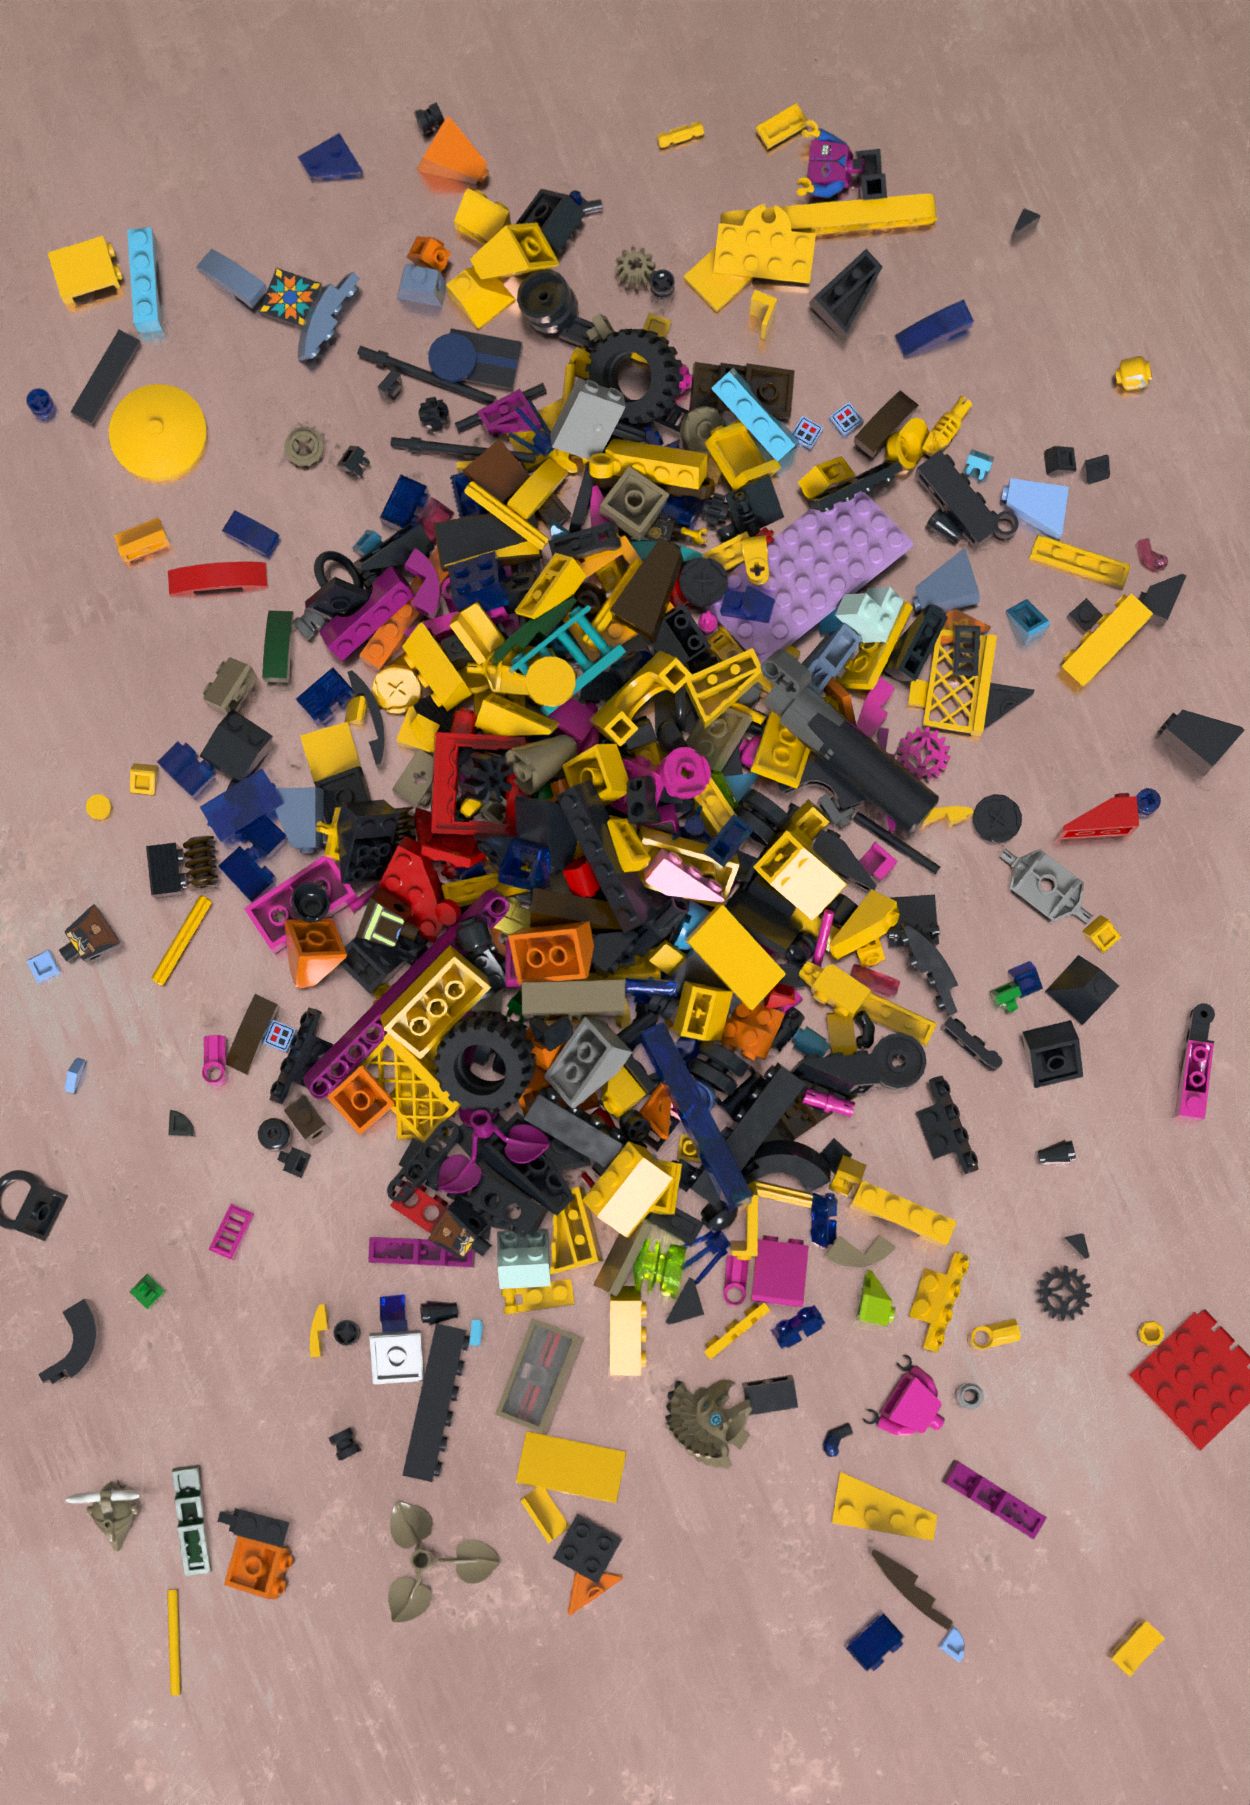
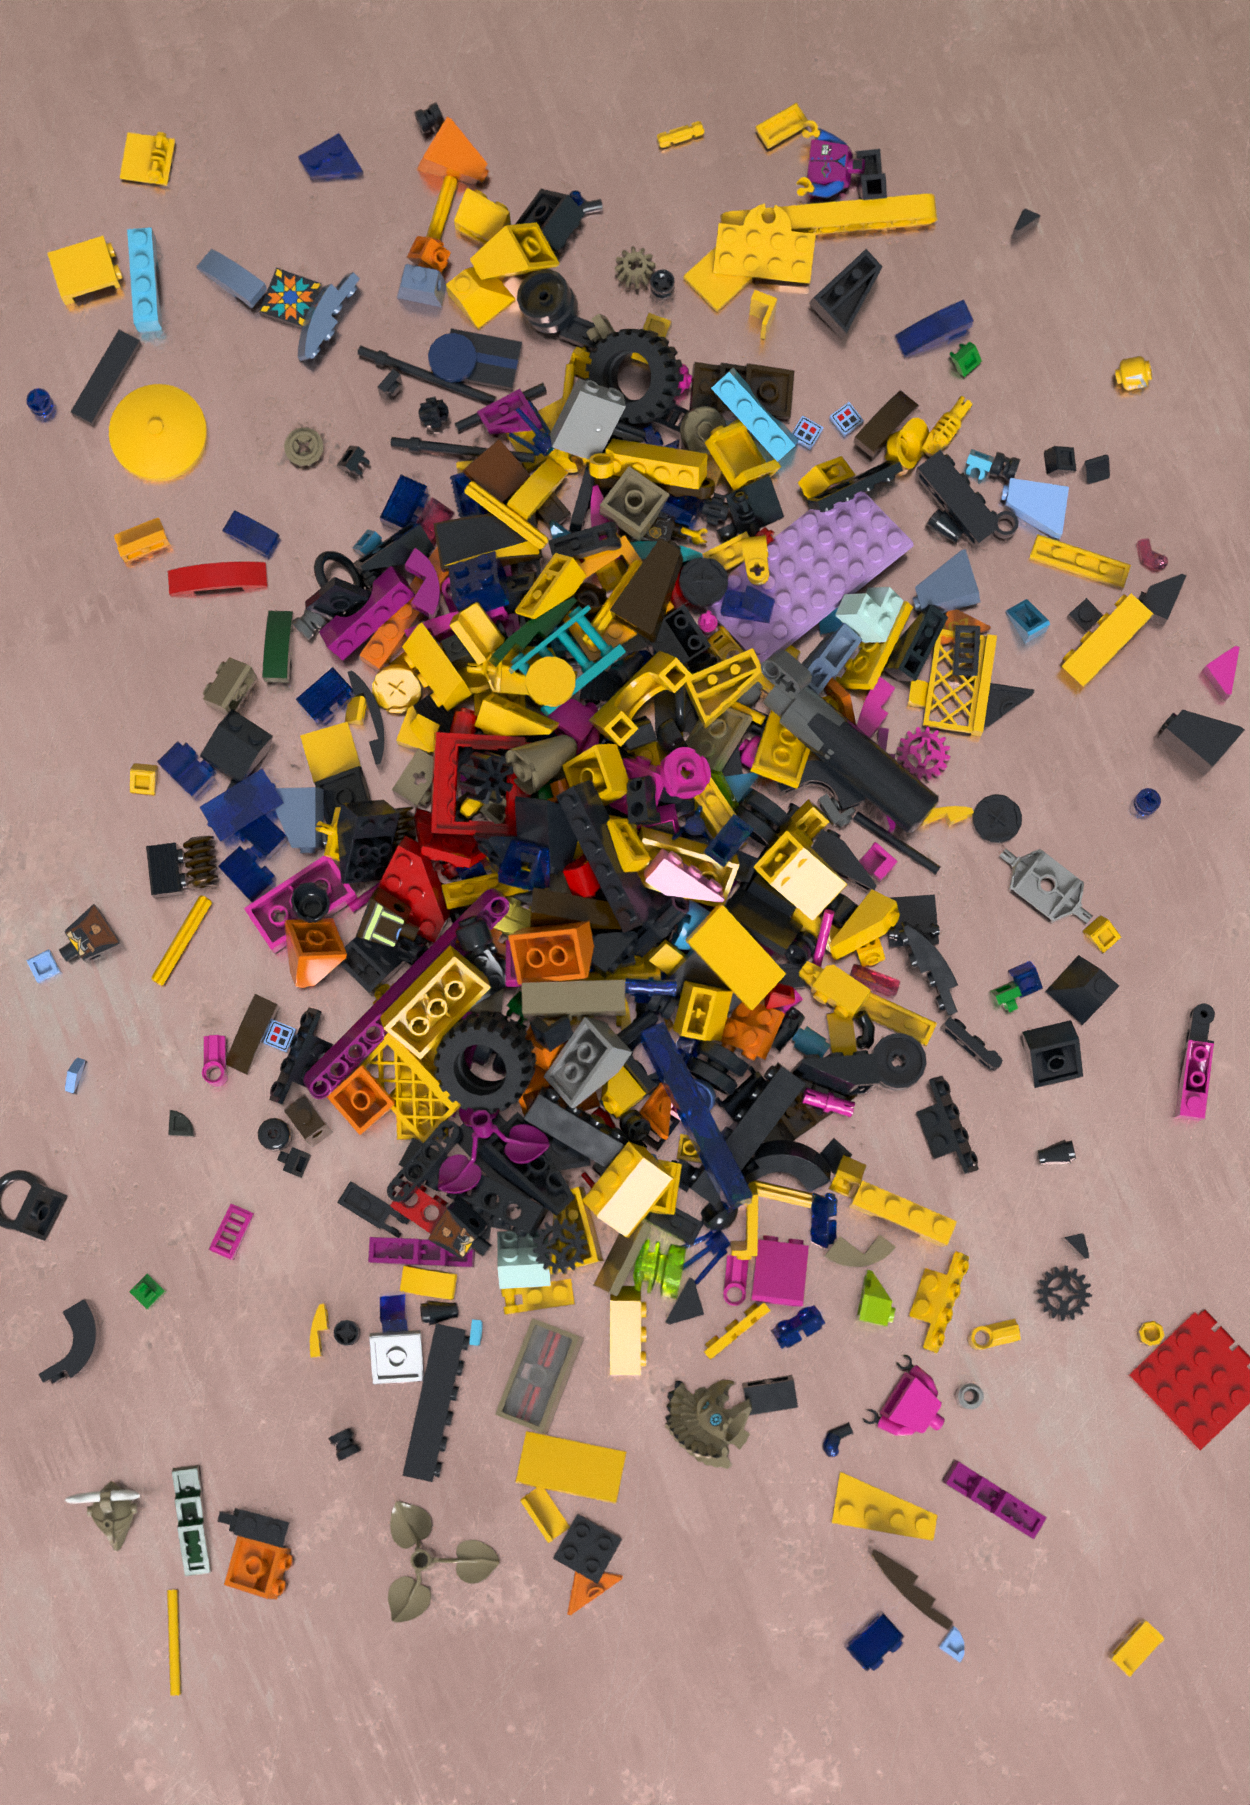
yellow tile [86,794,112,820] -> none
red tile [435,899,461,925] -> none
red slope [1057,793,1139,839] -> none
none -> yellow hinge [120,132,175,185]
none -> black hinge [337,1181,410,1238]
none -> yellow slope [400,1265,457,1300]
none -> yellow axle [426,175,457,240]
none -> black gear [532,1218,589,1275]
none -> green tile [949,341,982,377]
none -> black wheel [989,451,1020,481]
none -> dark pink slope [1202,646,1240,700]

